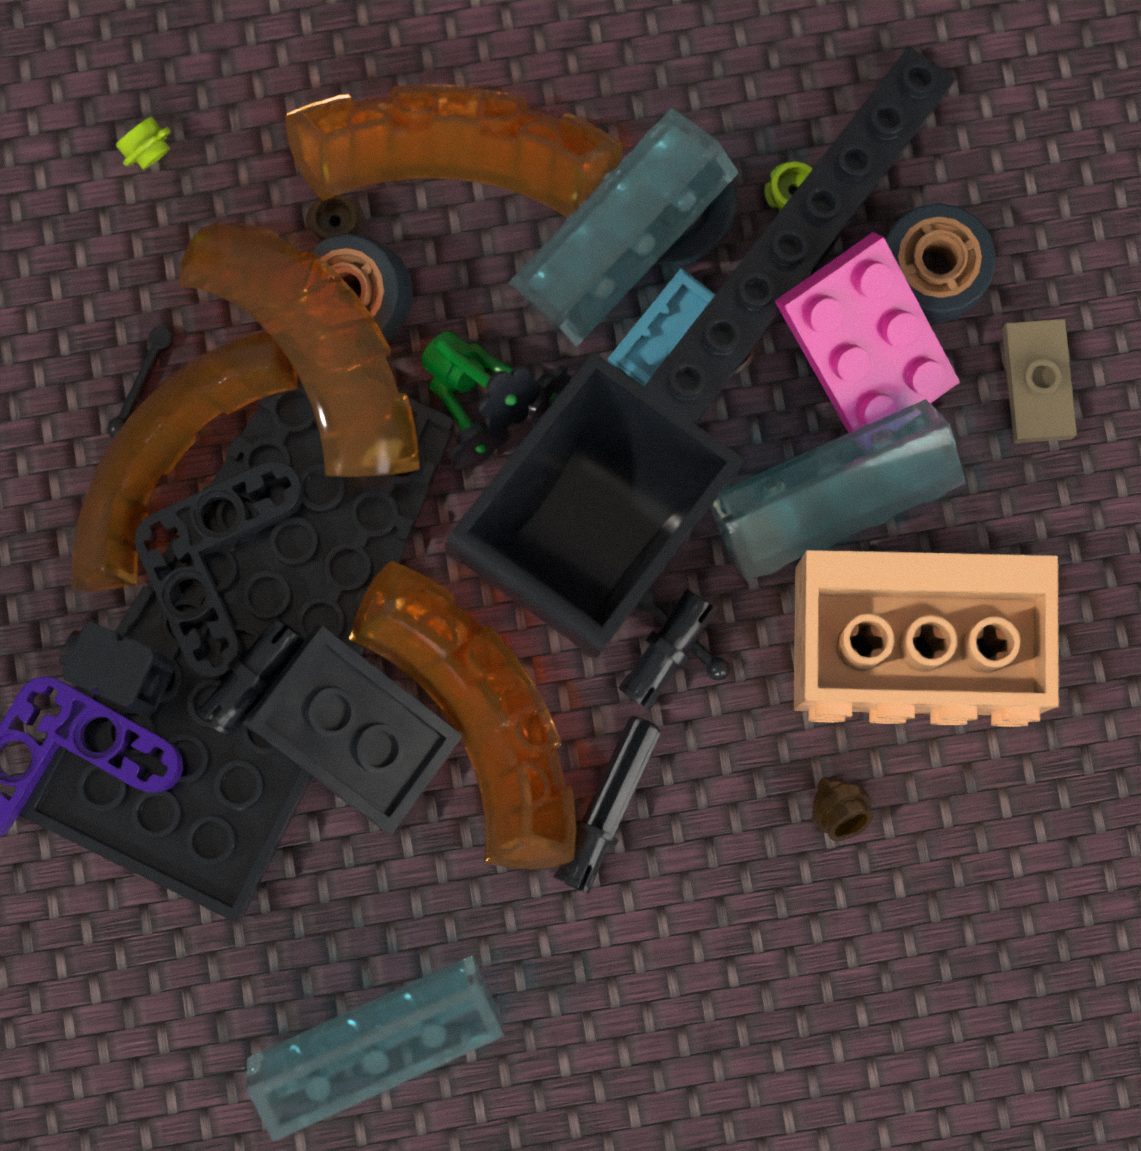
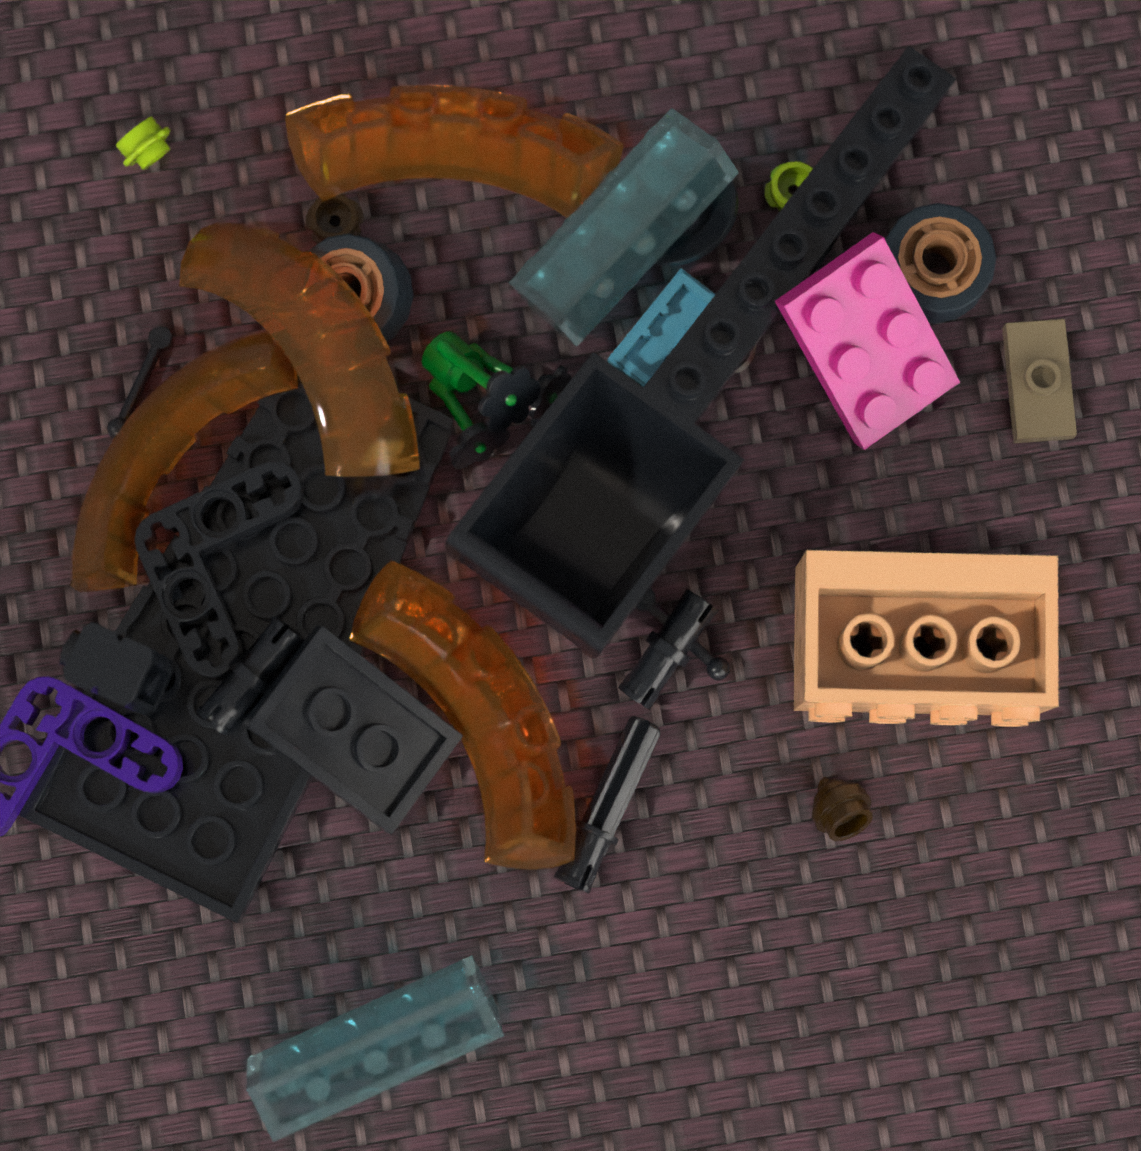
clear light blue brick [711,399,966,582] -> none

